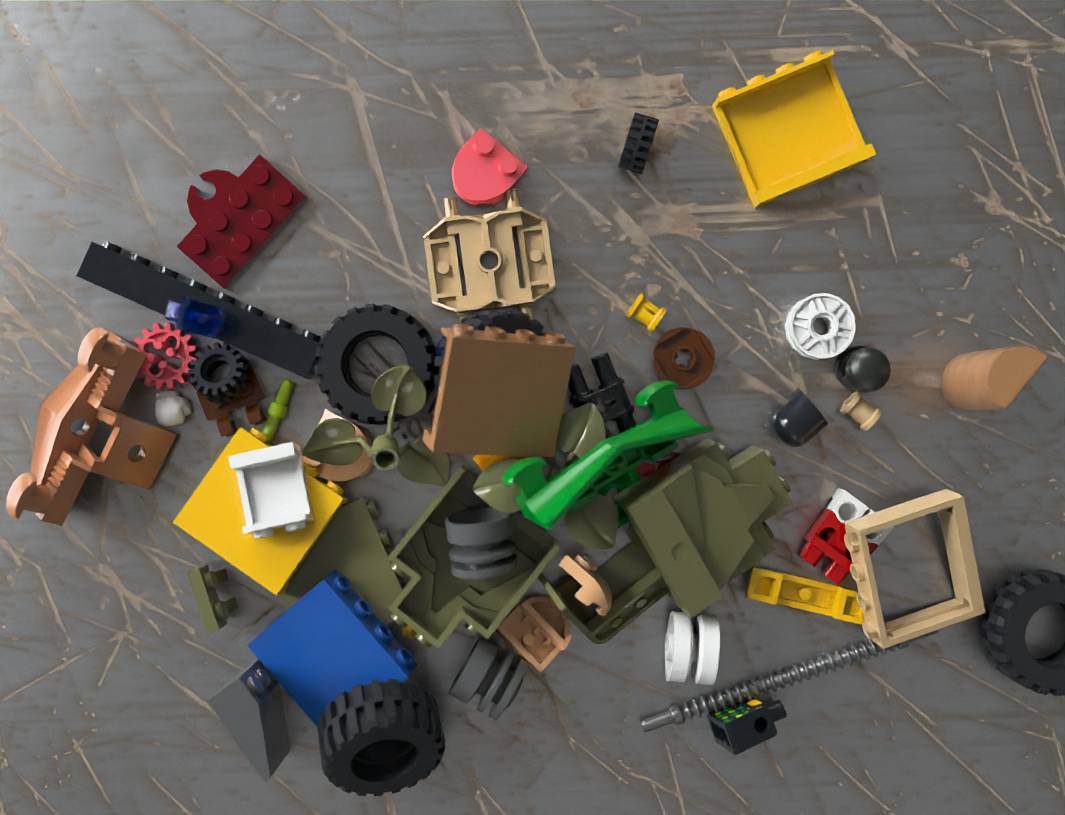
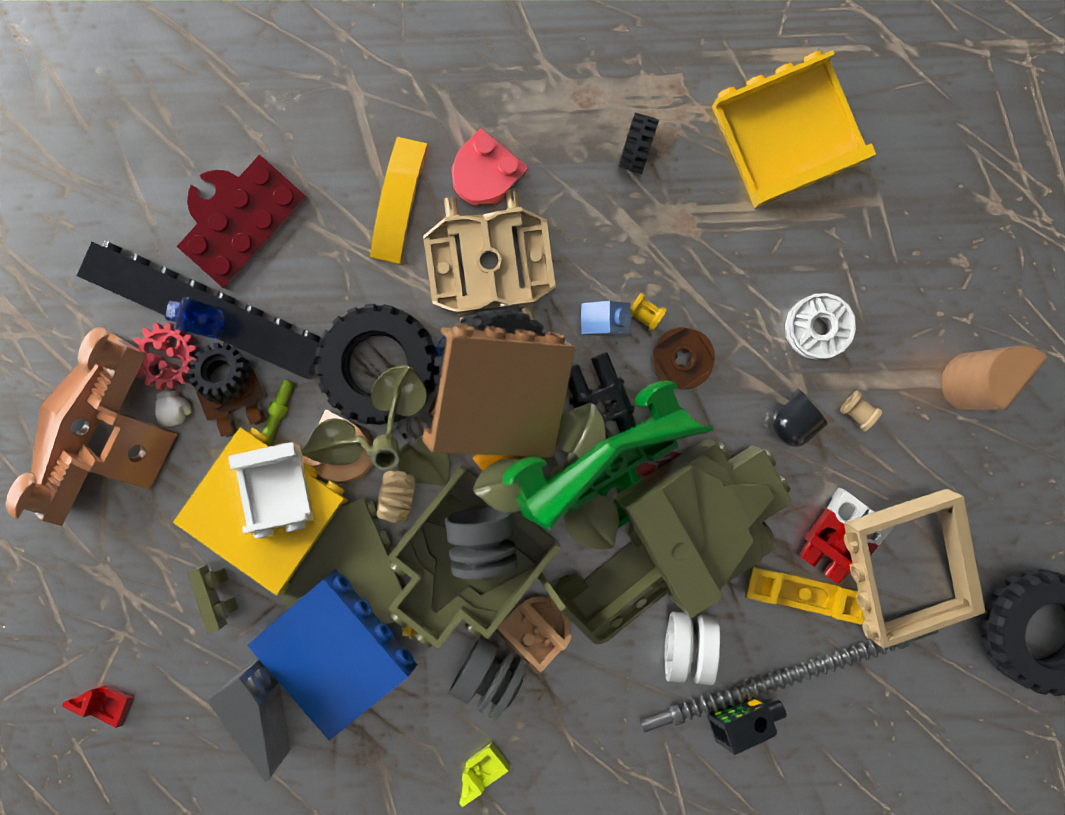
black tyre [318,679,445,796] -> none
light nougat slope [559,554,612,616] -> none
pearl dark grey helmet [834,345,891,393] -> none
none -> red slope [62,685,134,728]
none -> yellow slope [370,137,428,265]
none -> tan gear [376,470,415,524]
none -> neon yellow slope [460,742,511,807]
none -> medium blue brick [581,301,631,336]

